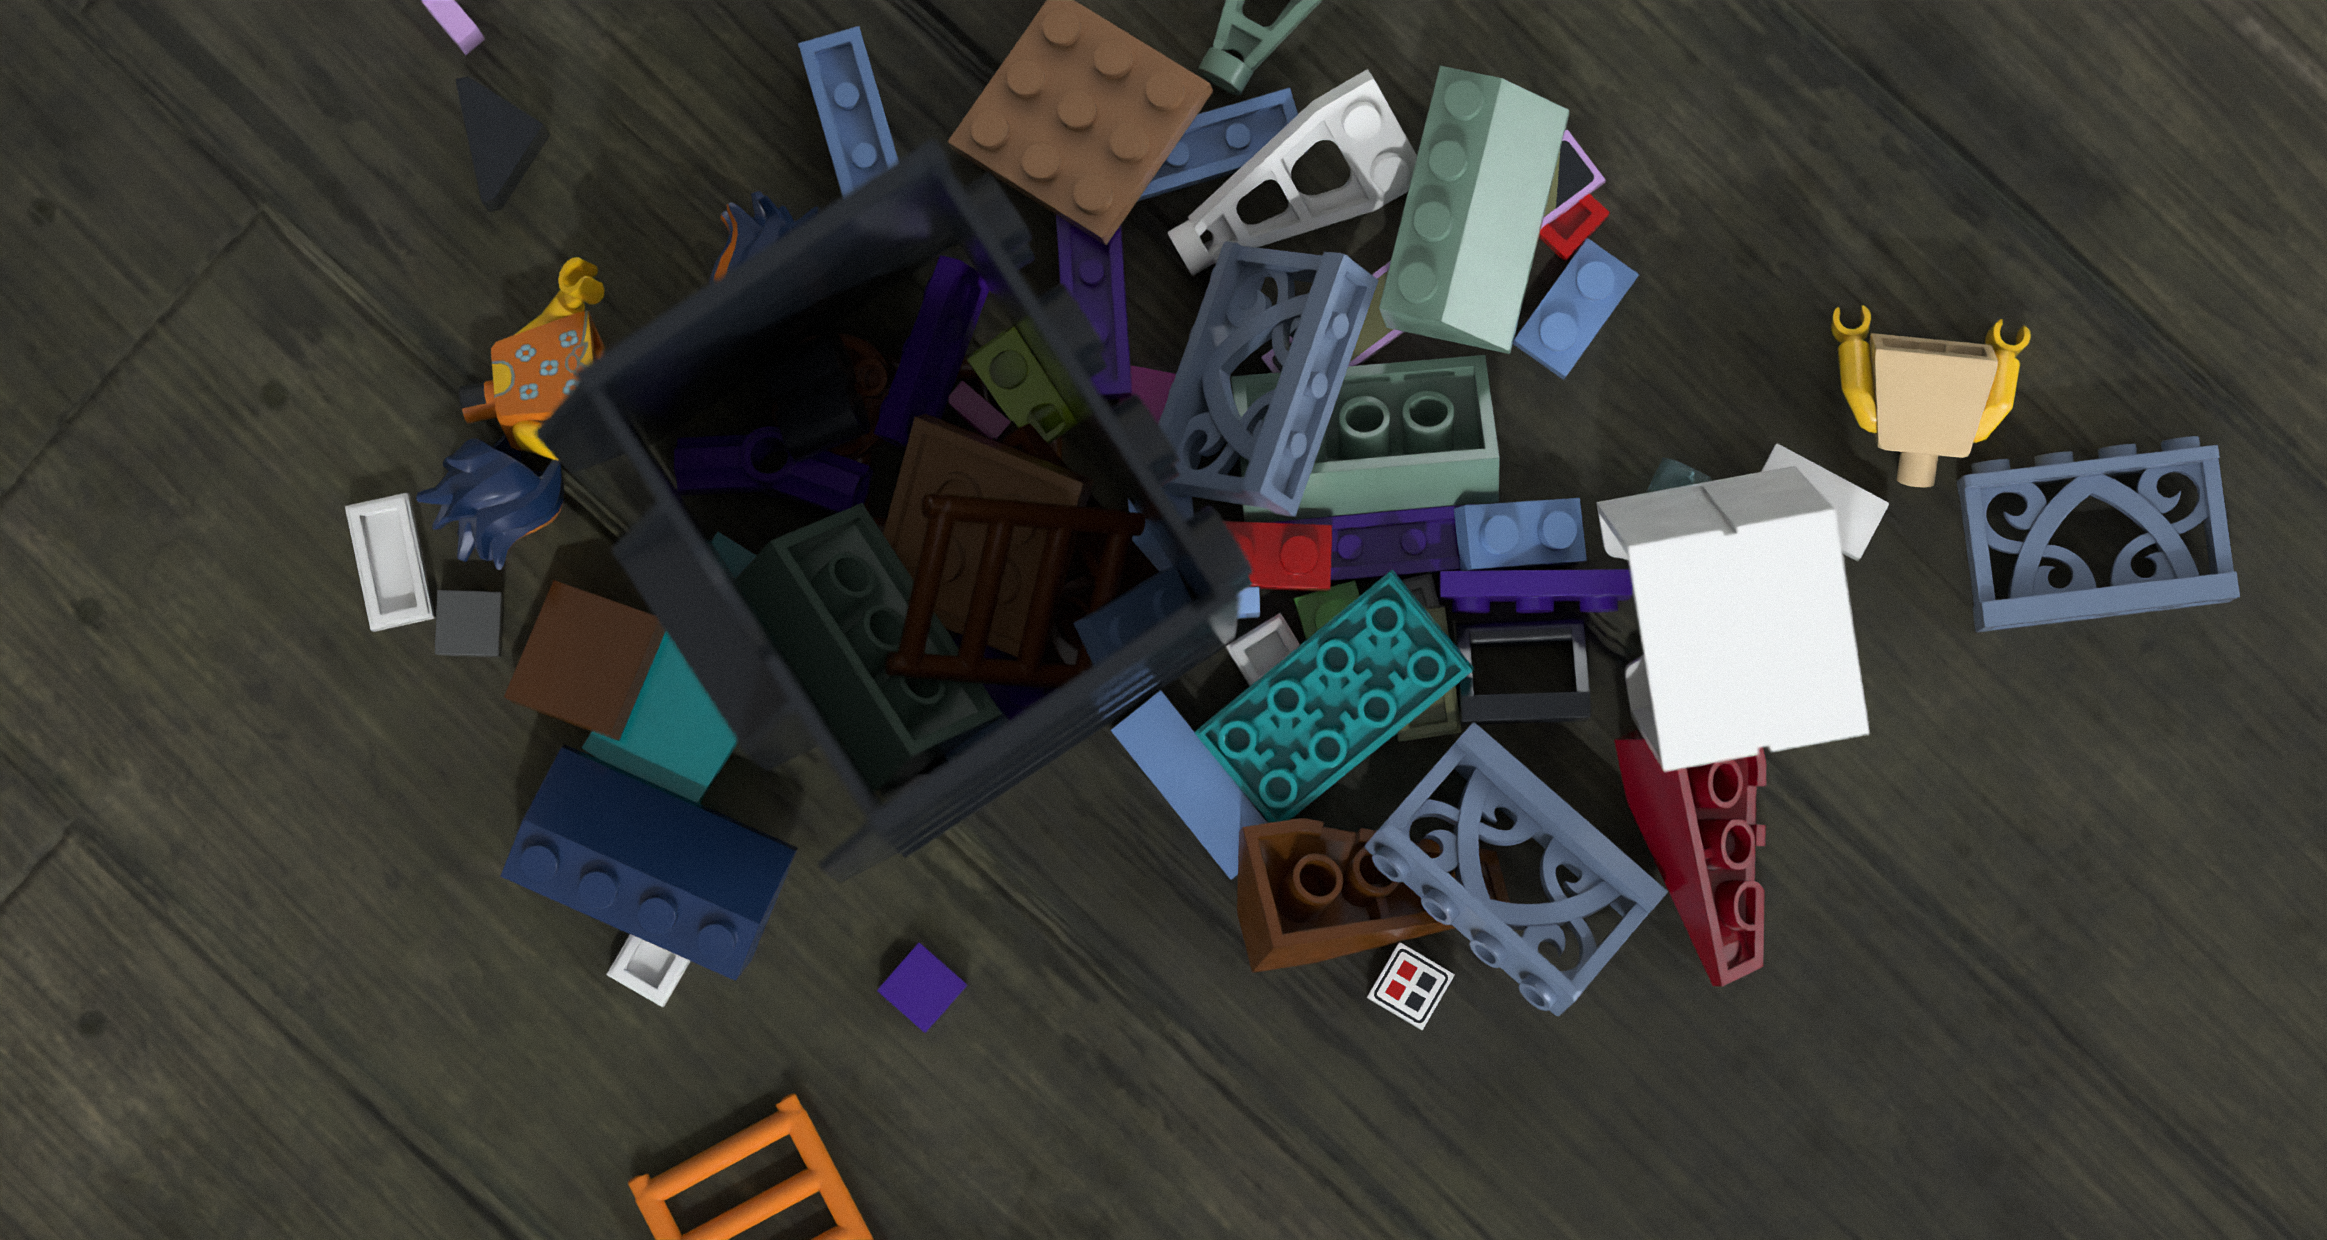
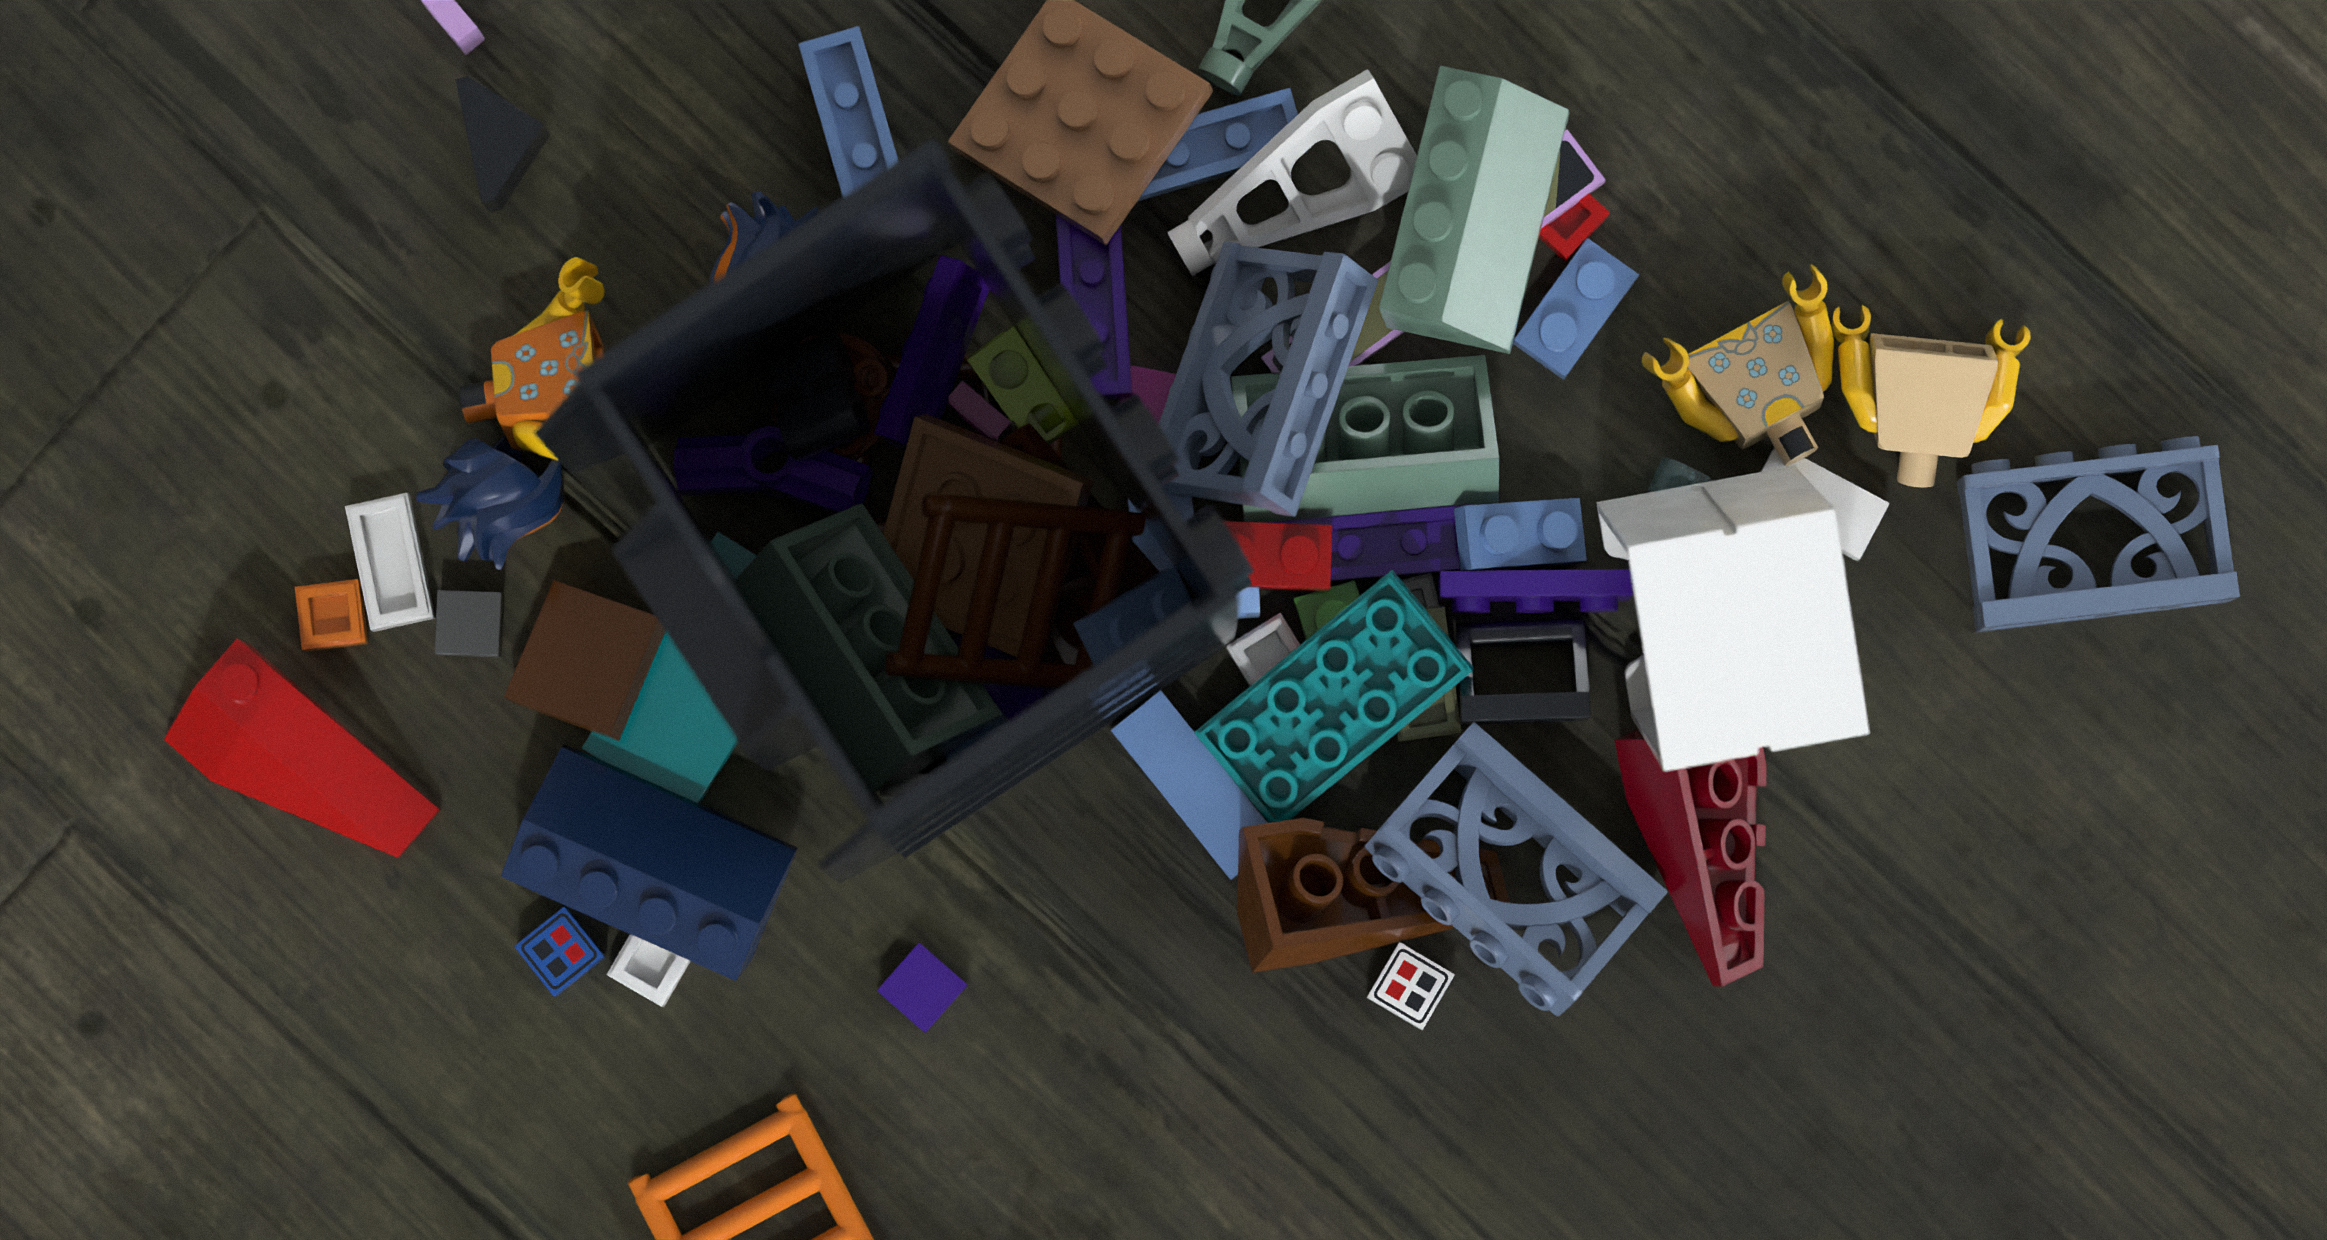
none -> red wedge [164,638,440,858]
none -> orange tile [295,579,368,652]
none -> blue tile [514,906,606,997]
none -> torso [1642,264,1834,466]

